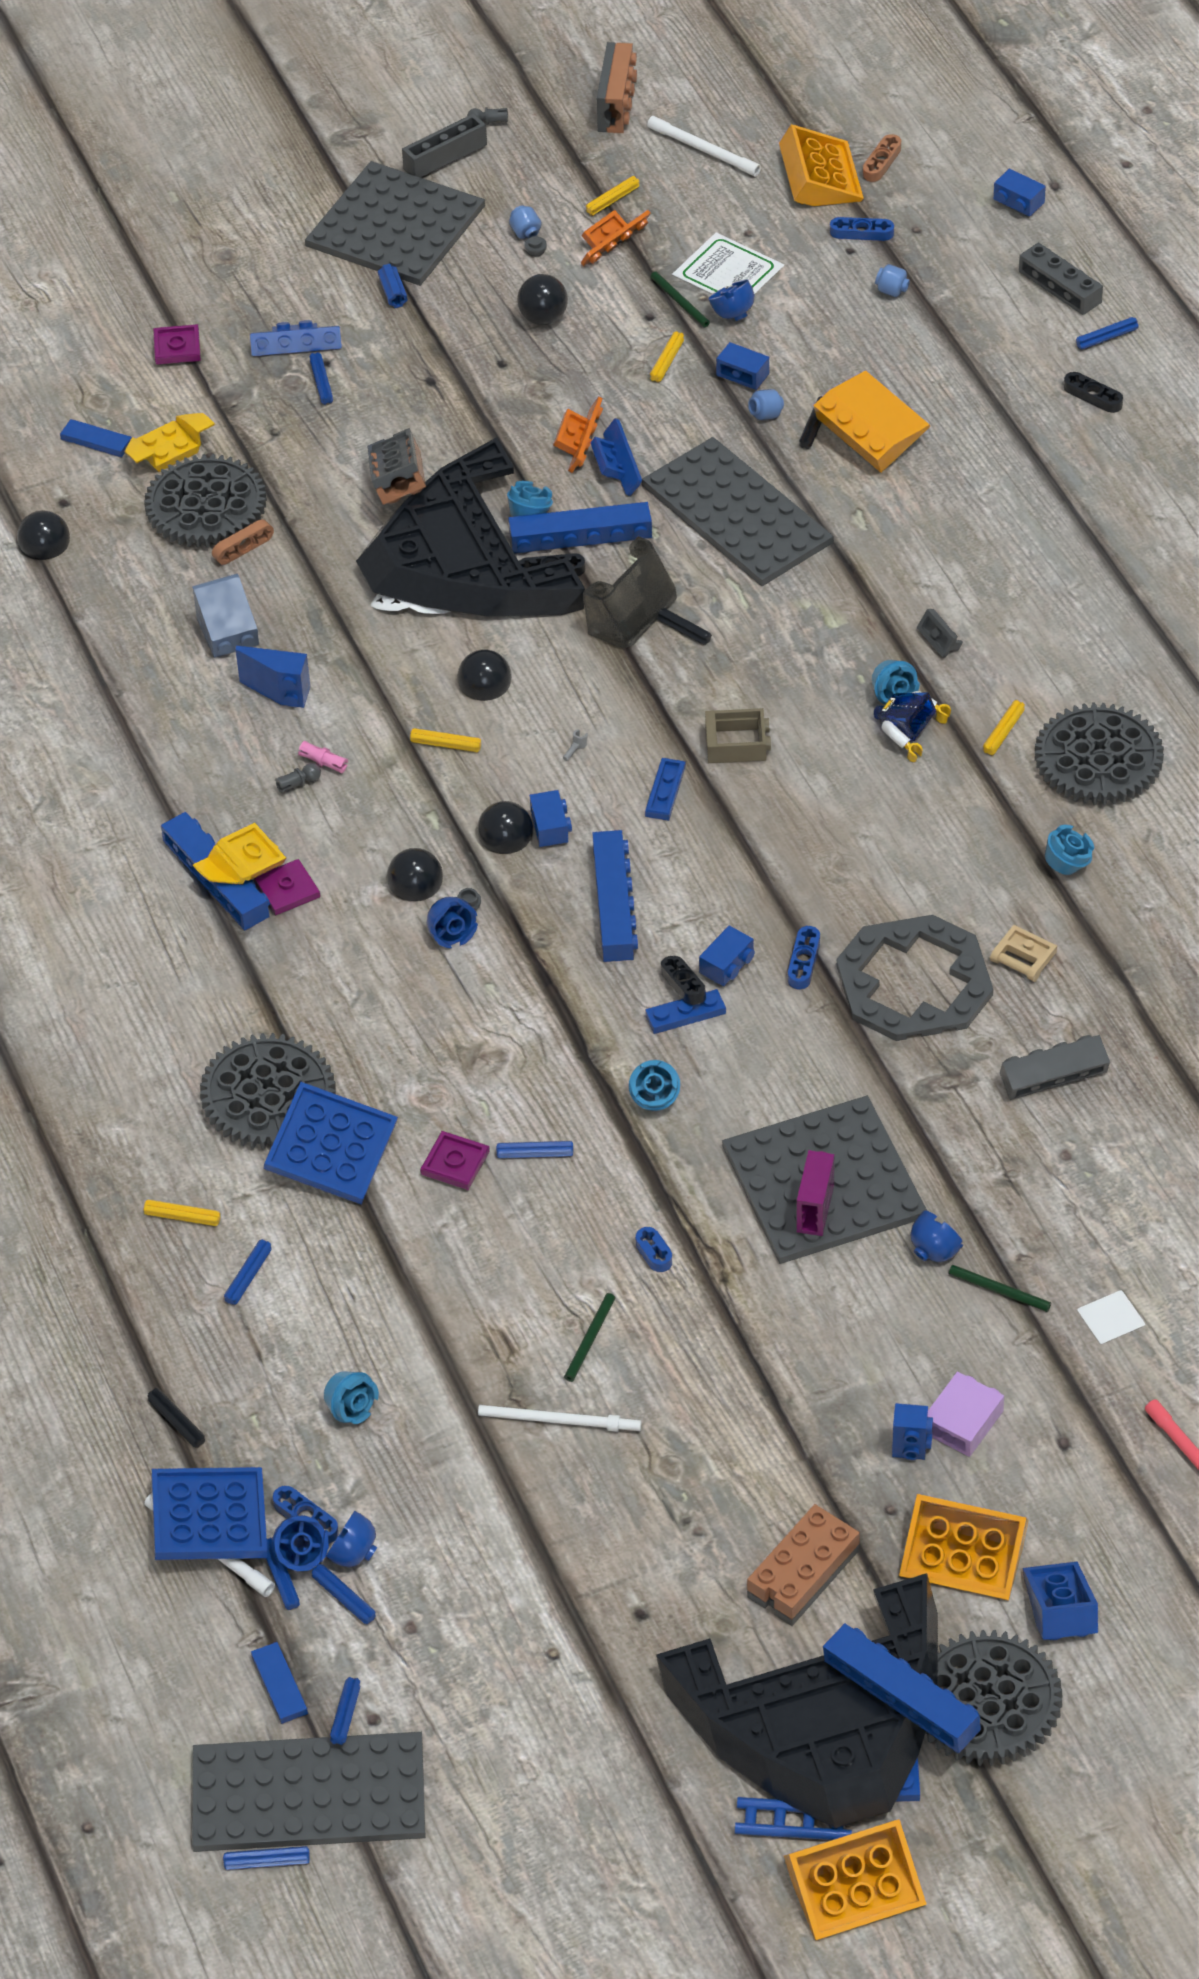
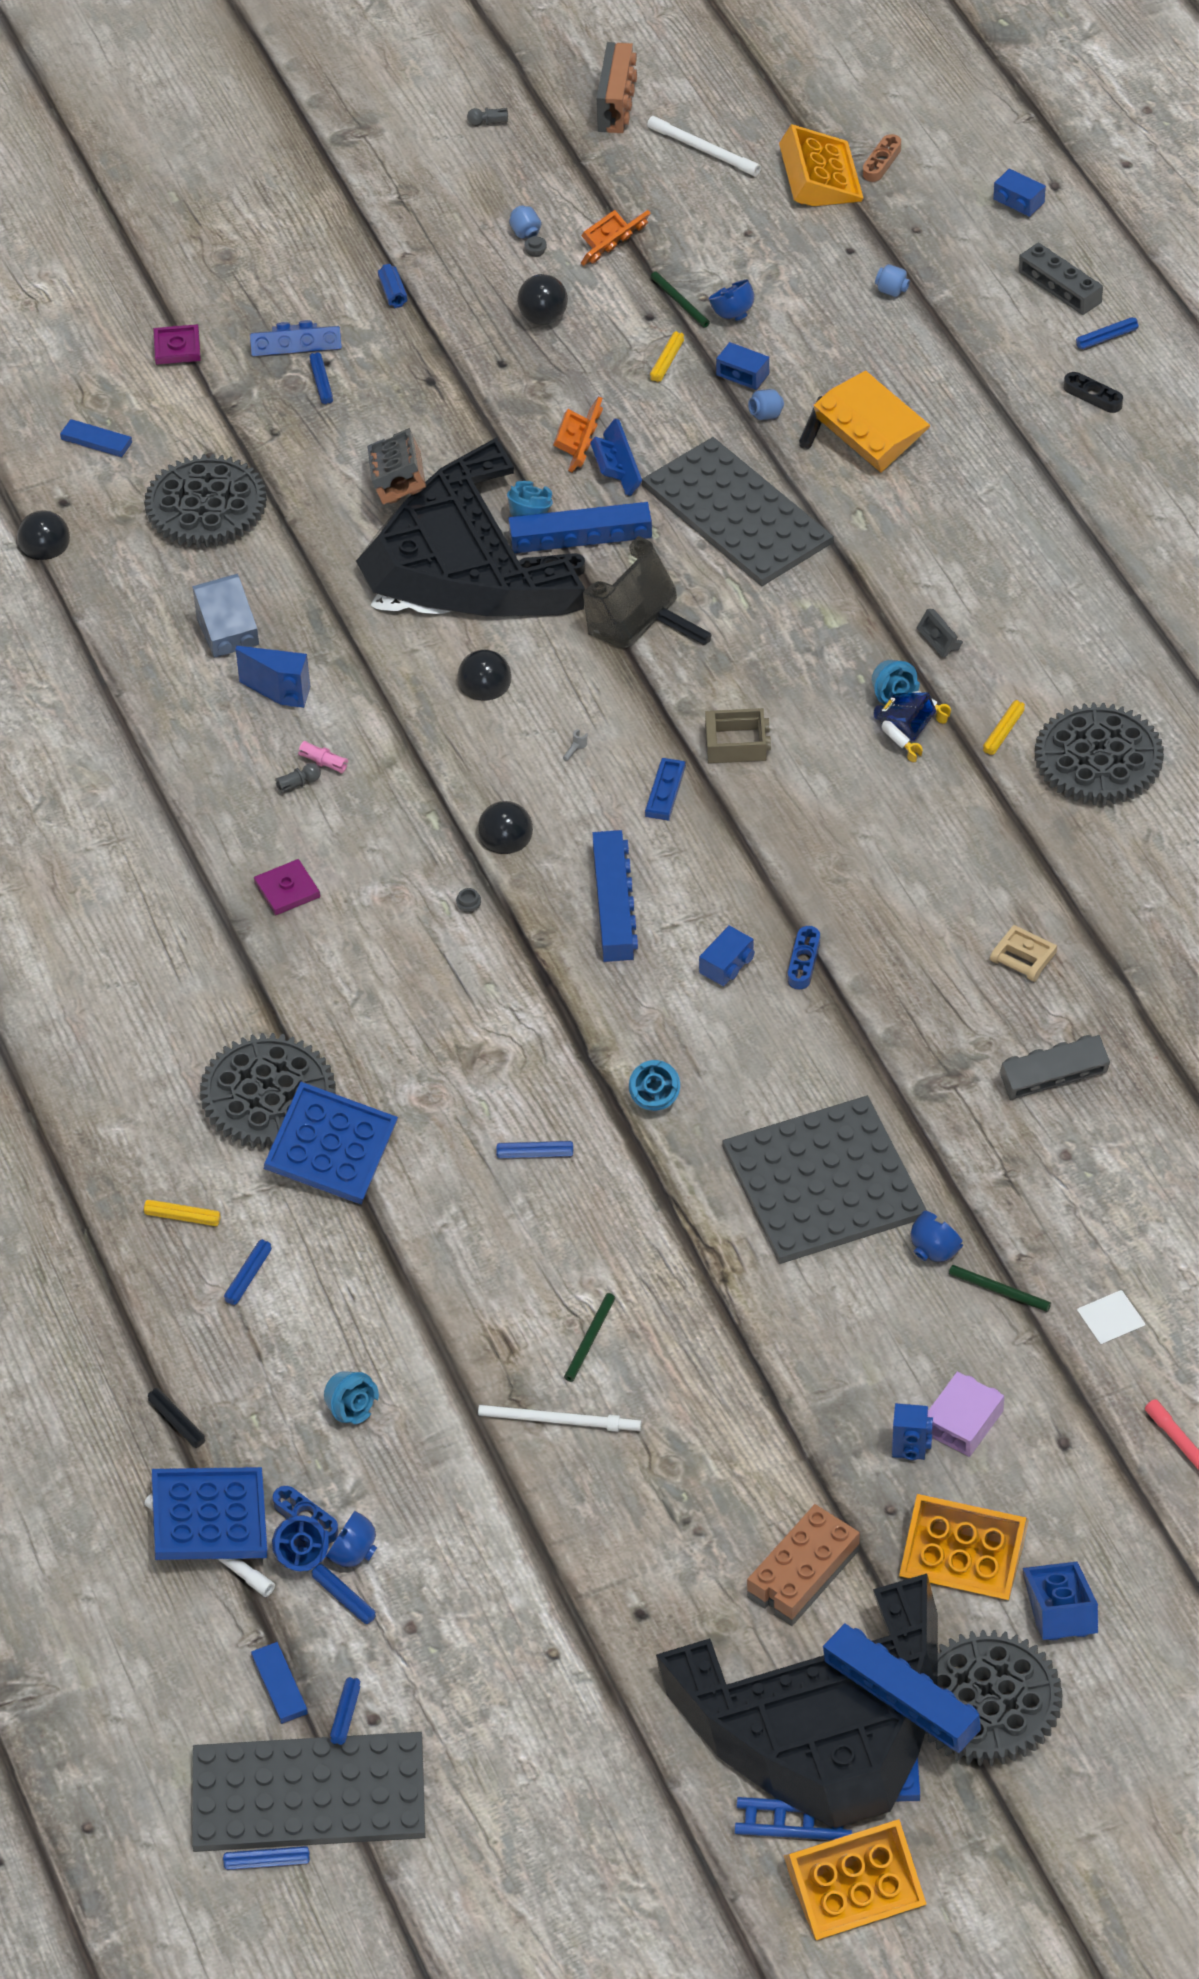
yellow piece [125,413,215,472] -> none
blue brick [161,812,270,931] -> none
yellow piece [193,823,286,884] -> none
nougat beam [212,519,274,565] -> none
blue axle [266,1537,300,1610] -> none
dark grey plate [305,161,485,286] -> none
black piece [387,848,443,901] -> none
dark grey brick [402,113,487,178] -> none
yellow axle [410,728,481,752] -> none
magenta plate [420,1131,490,1190] -> none
blue cylinder [426,897,478,948] -> none
blue brick [529,790,572,847] -> none
yellow axle [586,176,640,216] -> none
blue beam [635,1227,672,1272] -> none
blue plate [645,989,726,1034] -> none
black beam [661,956,706,1005] -> none
white sticker [672,233,784,294] -> none
magenta brick [797,1150,835,1236] -> none
blue beam [830,217,894,241] -> none
dark grey plate [836,914,994,1041] -> none
dark azure cone [1045,825,1095,875] -> none

